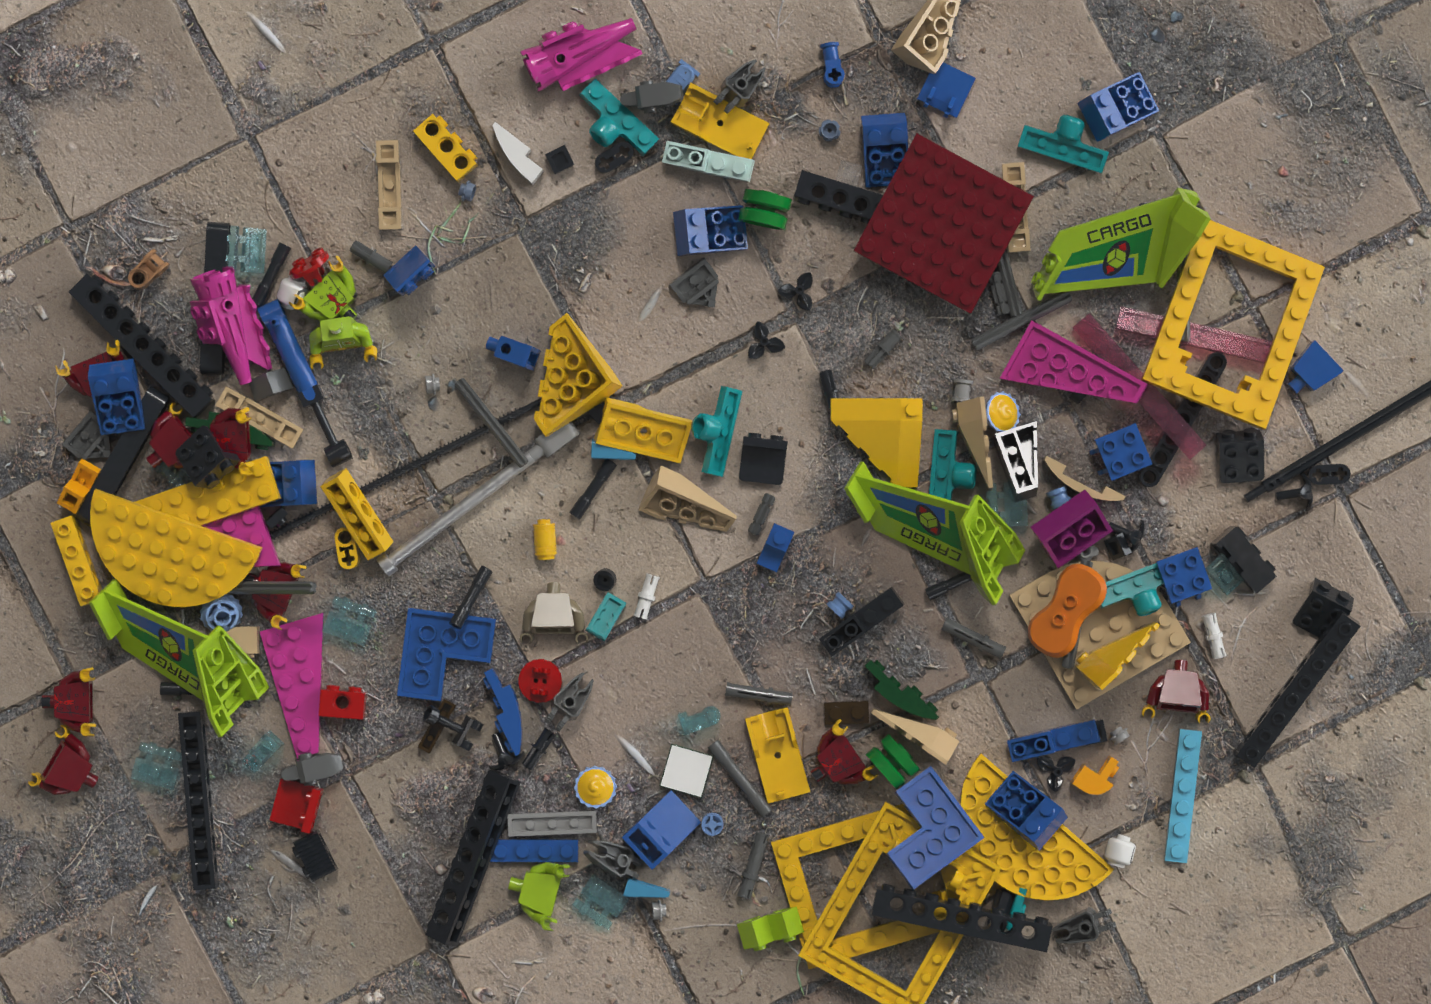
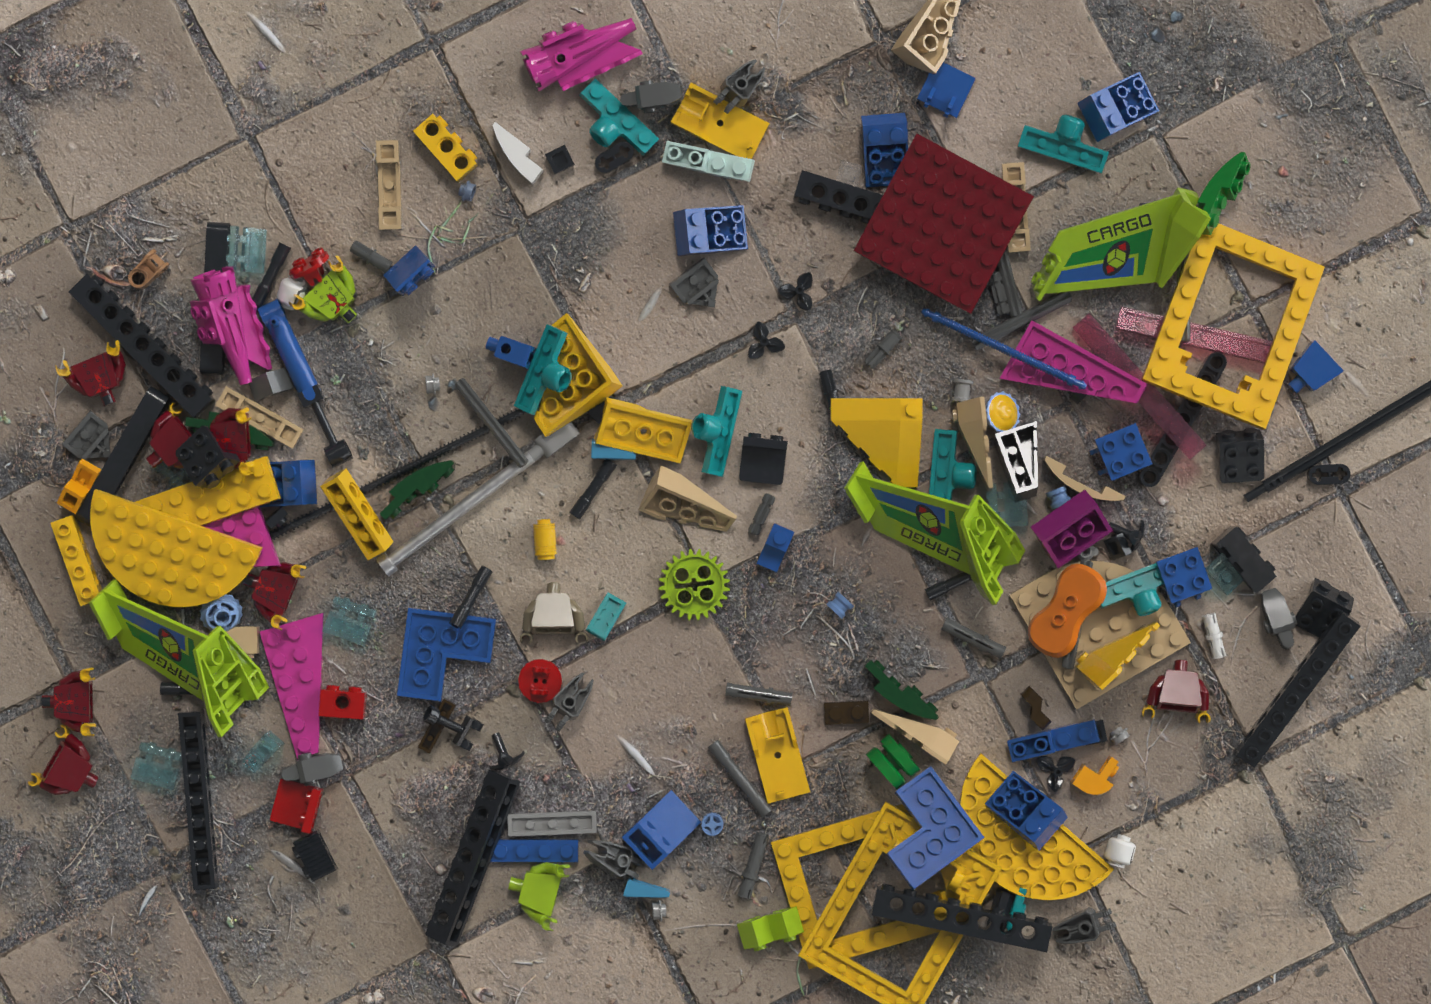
blue slope [88,359,145,435] -> none
dark grey axle [227,581,317,594] -> none
lime torso [309,316,377,370] -> none
yellow beam [335,527,360,569] -> none
blue slope [483,668,523,756] -> none
black axle [522,727,556,770] -> none
clear light blue plate [572,874,630,930] -> none
yellow piece [574,765,617,809] -> none
black tile [593,568,617,592] -> none
white pin [633,573,660,620] -> none
white tile [659,743,714,798] -> none
medium blue piece [666,59,701,105] -> none
clear light blue leg [678,705,721,735] -> none
green wheel [738,189,792,230] -> none
dark red torso [810,719,878,785] -> none
blue connector [819,42,845,88] -> none
sand blue plate [819,120,840,141] -> none
black slope [819,587,905,657] -> none
medium azure plate [1164,729,1202,863] -> none
black plant [1276,473,1313,511] -> none
none -> dark green slope [380,460,456,520]
none -> teal plate [514,324,572,415]
none -> lime gear [659,549,730,620]
none -> blue hose [921,309,1087,389]
none -> dark brown piece [1020,686,1052,731]
none -> green slope [1197,152,1251,236]
none -> dark grey hinge [1261,588,1297,650]

